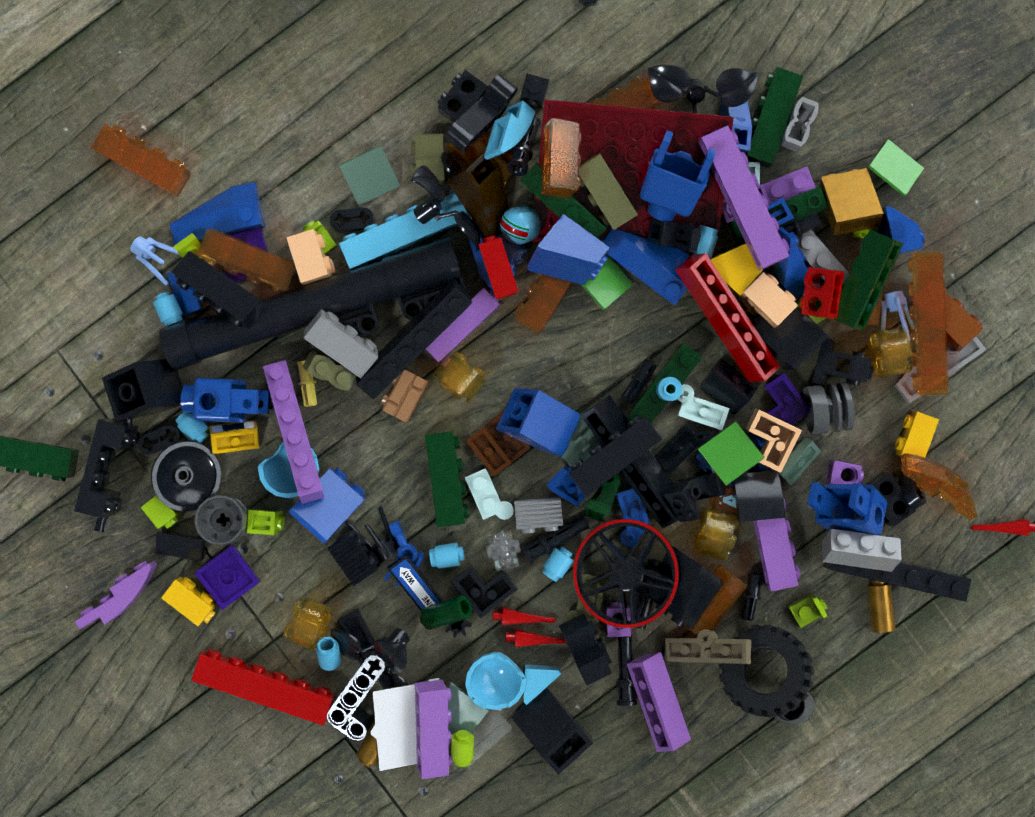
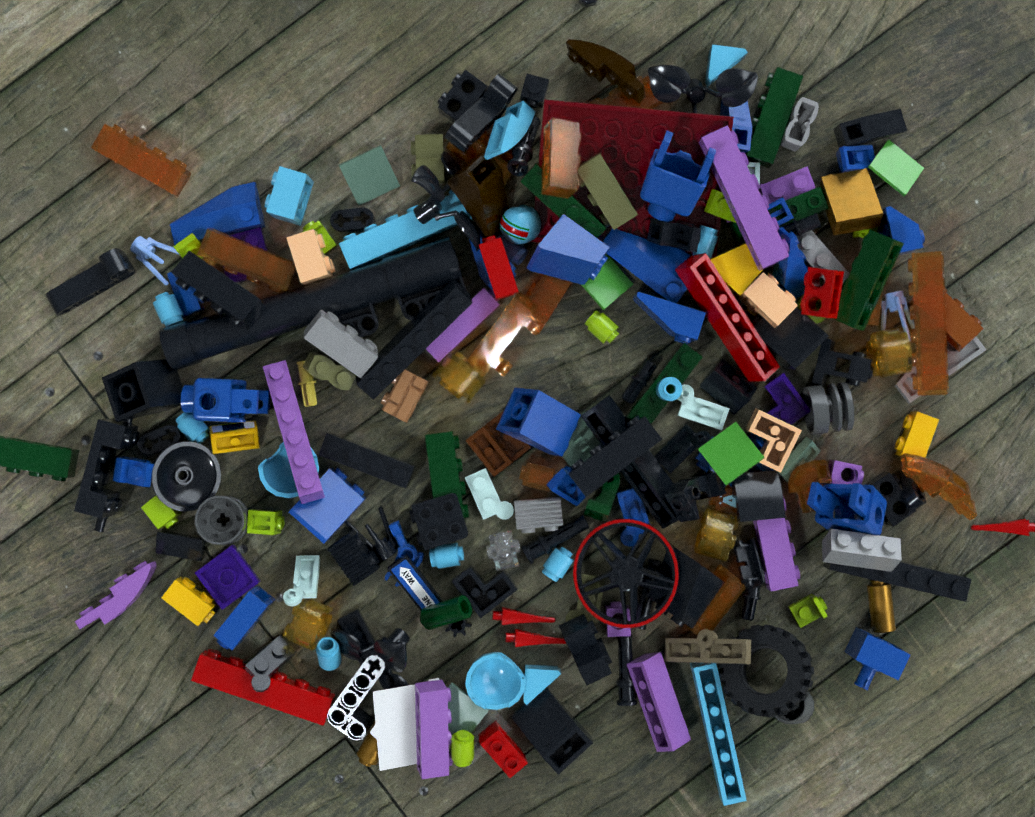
none -> black beam [45,248,136,316]
none -> blue brick [113,457,154,487]
none -> blue brick [214,585,276,650]
none -> hinge [245,635,296,692]
none -> medium azure brick [265,166,314,226]
none -> light aqua hinge [283,555,320,606]
none -> black brick [318,433,416,489]
none -> black bracket [409,493,468,550]
none -> clear orange brick [467,292,545,377]
none -> red brick [478,720,528,778]
none -> clear orange brick [519,462,555,492]
none -> dark brown slope [566,39,646,103]
none -> lime brick [585,310,619,344]
none -> blue slope [633,292,706,344]
none -> medium azure brick [690,663,747,806]
none -> lime bracket [704,189,736,223]
none -> medium azure slope [705,45,748,86]
none -> black hinge [733,538,765,589]
none -> clear orange brick [788,460,832,513]
none -> black slope [833,109,907,148]
none -> blue slope [836,145,875,173]
none -> blue brick [844,627,910,690]

